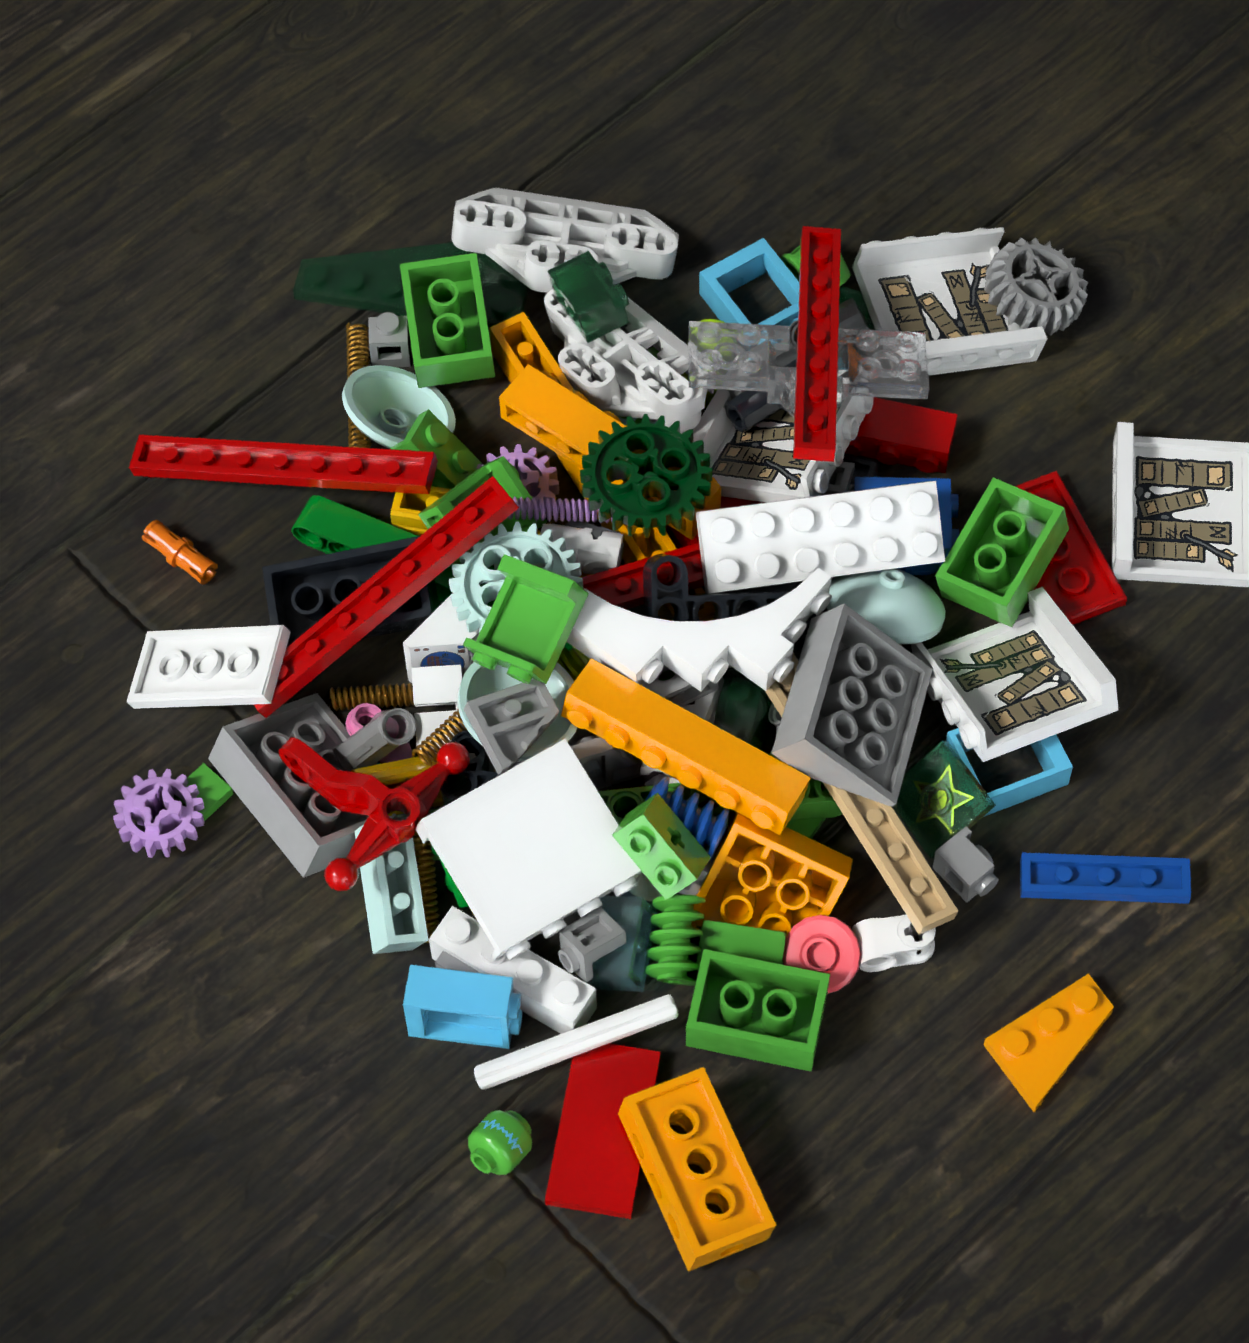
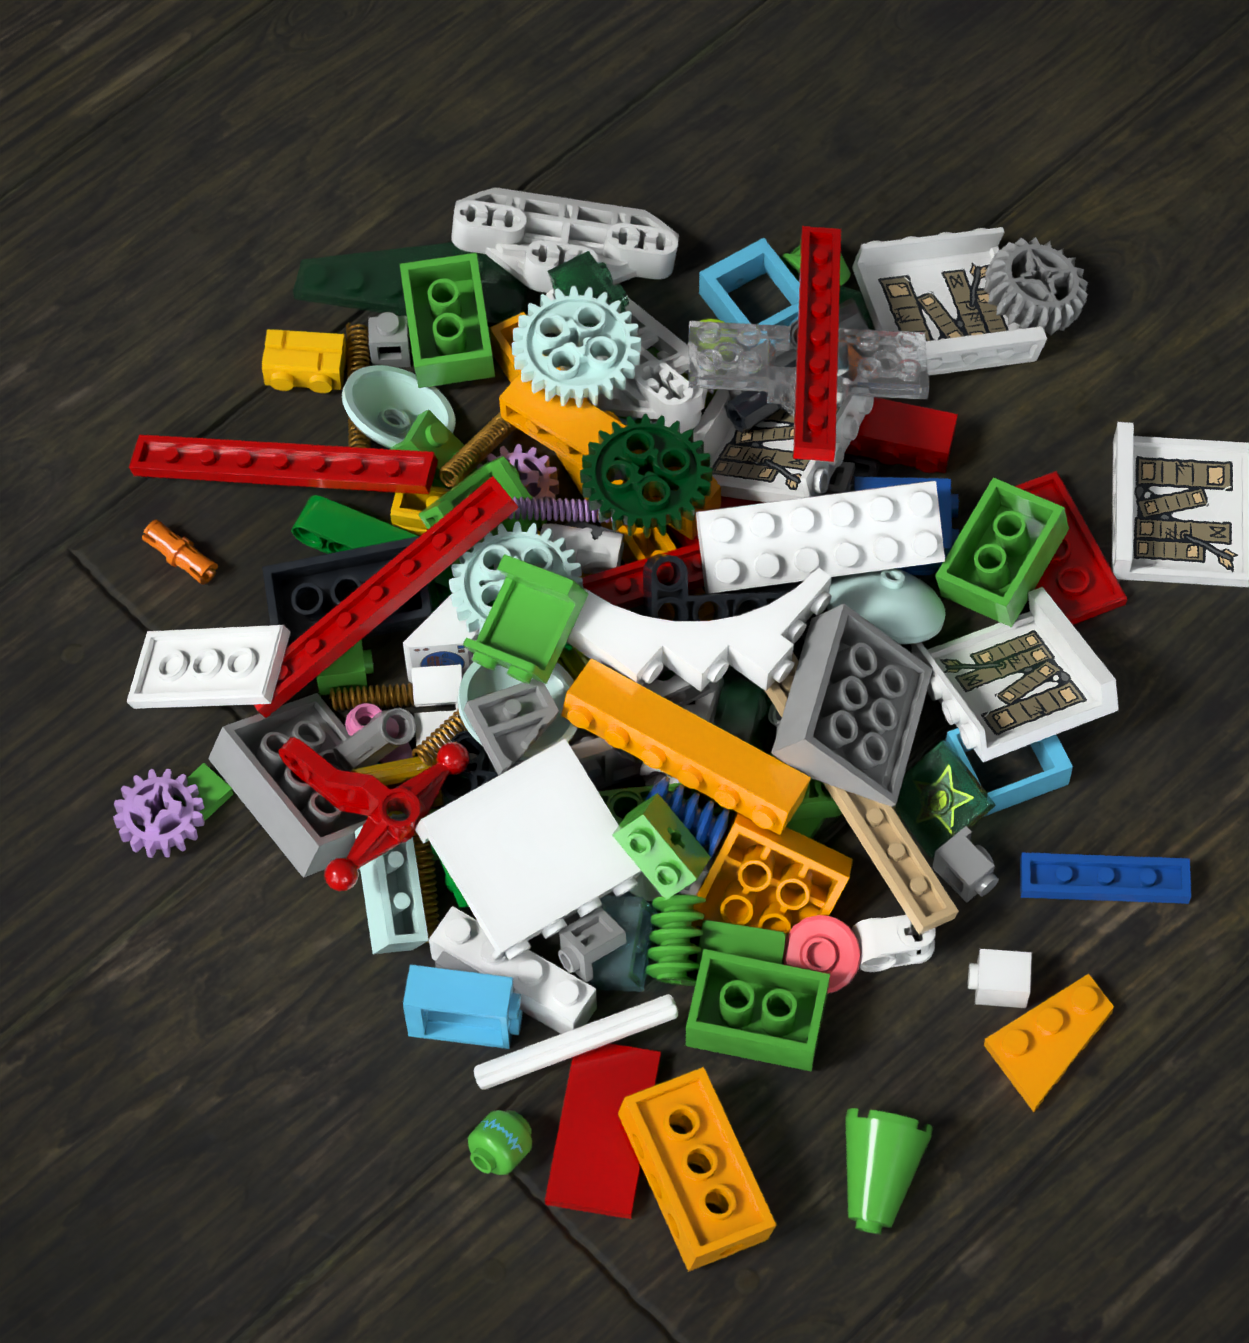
none -> yellow brick [262,329,347,393]
none -> bright green brick [316,639,374,696]
none -> pearl gold piece [439,412,516,487]
none -> light aqua gear [512,286,641,408]
none -> bright green cone [846,1108,933,1234]
none -> white brick [968,949,1031,1008]

